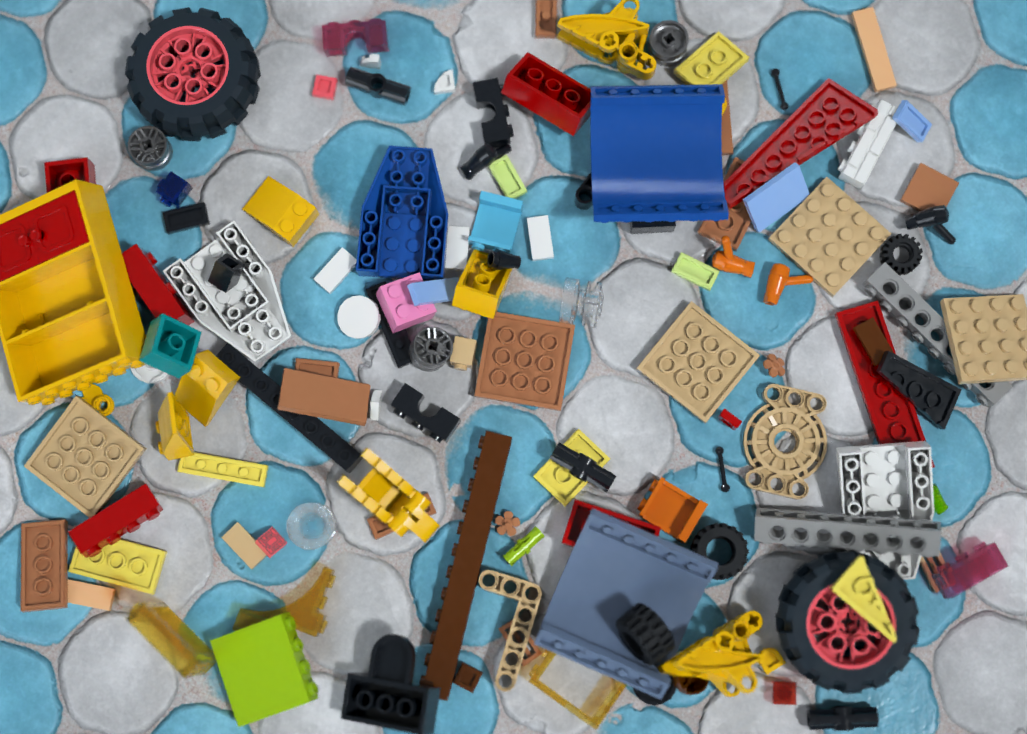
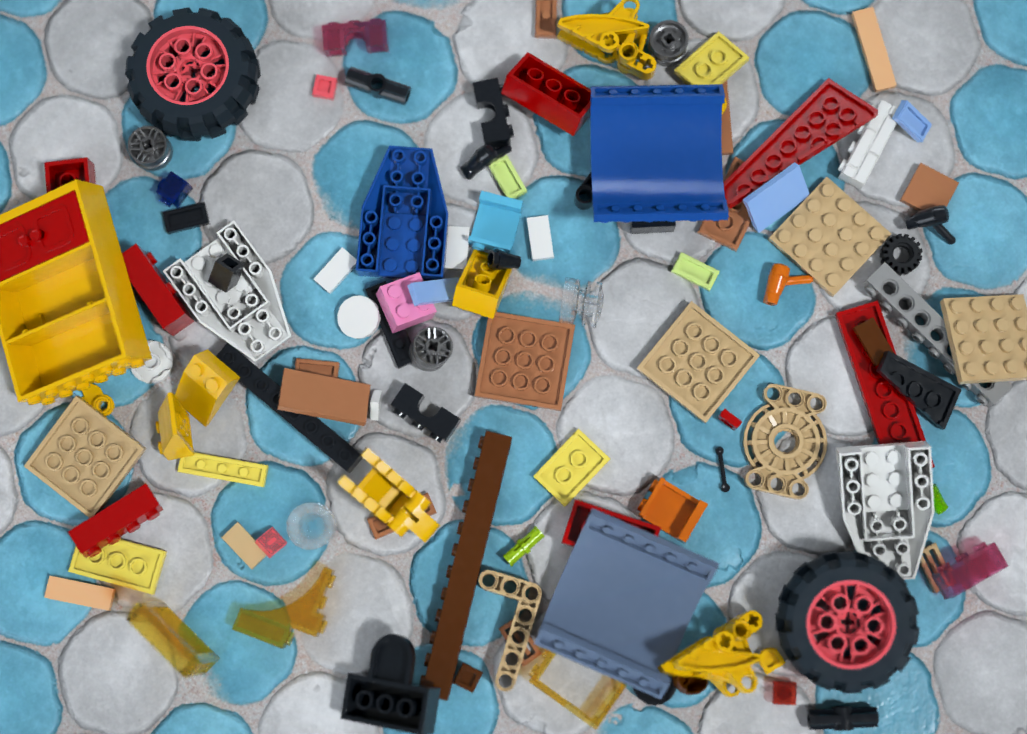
nougat tile [21,519,68,612] -> none
teal brick [139,313,202,379] -> none
lime panel [210,612,318,728] -> none
yellow slope [242,176,319,247] -> none
white tile [360,54,382,69] -> none
white tile [434,70,456,95] -> none
tan brick [450,336,477,371] -> none
nougat plant [495,511,520,536] -> none
black piece [549,442,616,493] -> none
black tyre [616,603,675,666] -> none
black tyre [690,523,749,580] -> none
orange piece [712,236,755,278] -> none
light grey brick [754,508,941,558] -> none
nougat plant [763,354,785,378] -> none
black hinge [771,68,789,110] -> none
light yellow wing [830,555,897,643] -> none

